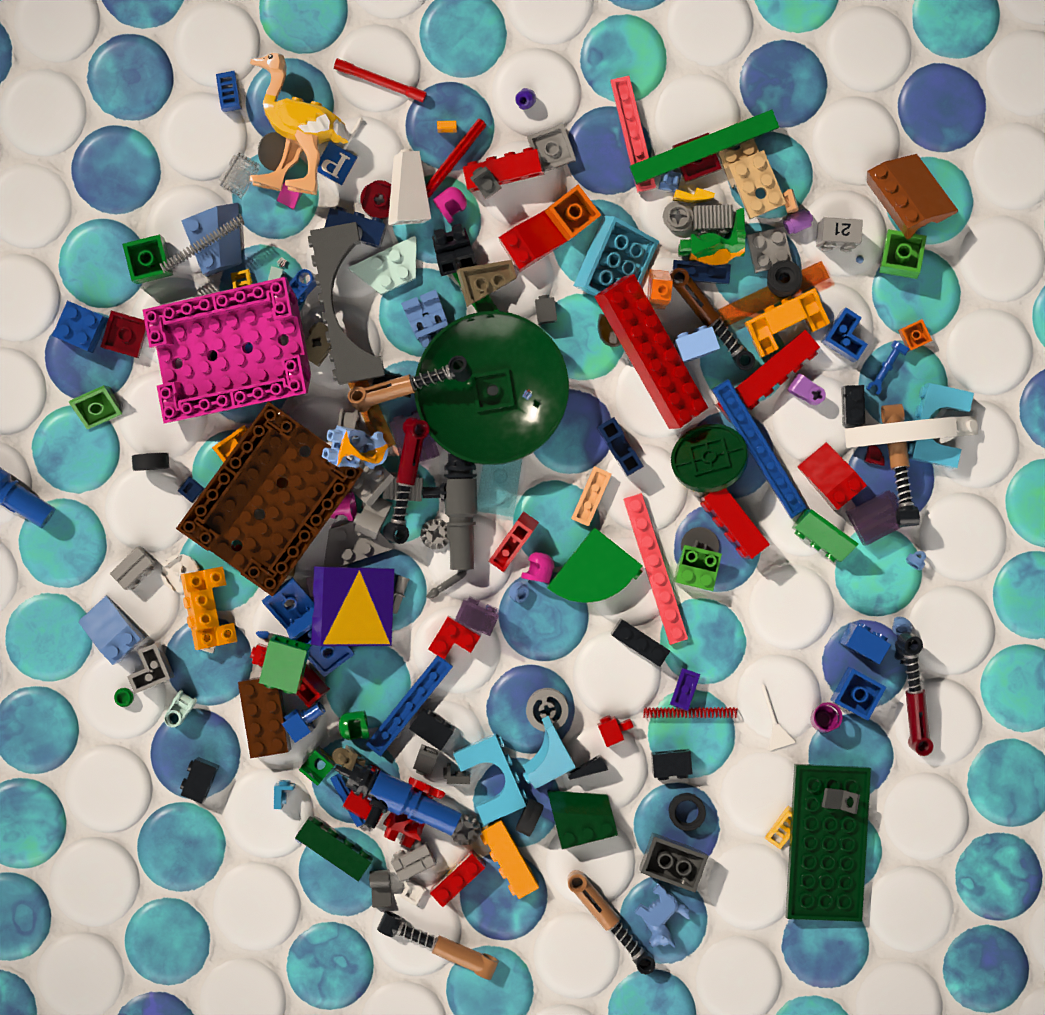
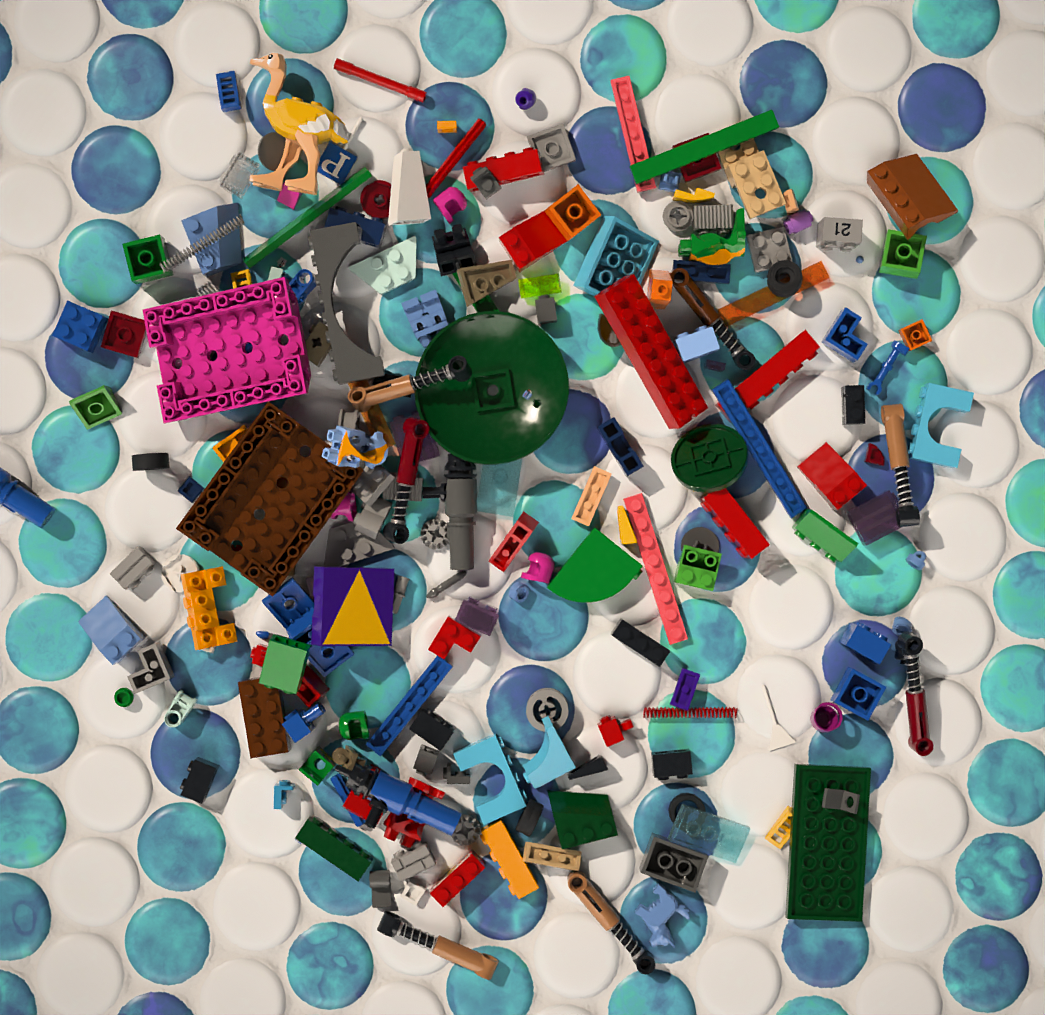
light orange bracket [744,288,830,358] -> none
medium lavender piece [787,373,826,405] -> none
white arch [845,416,978,448] -> none
none -> green tile [243,167,372,268]
none -> clear neon green slope [518,273,562,298]
none -> tan plate [523,842,582,871]
none -> yellow slope [617,506,637,544]
none -> clear light blue tile [667,804,751,863]
none -> clear purple tile [704,359,726,372]

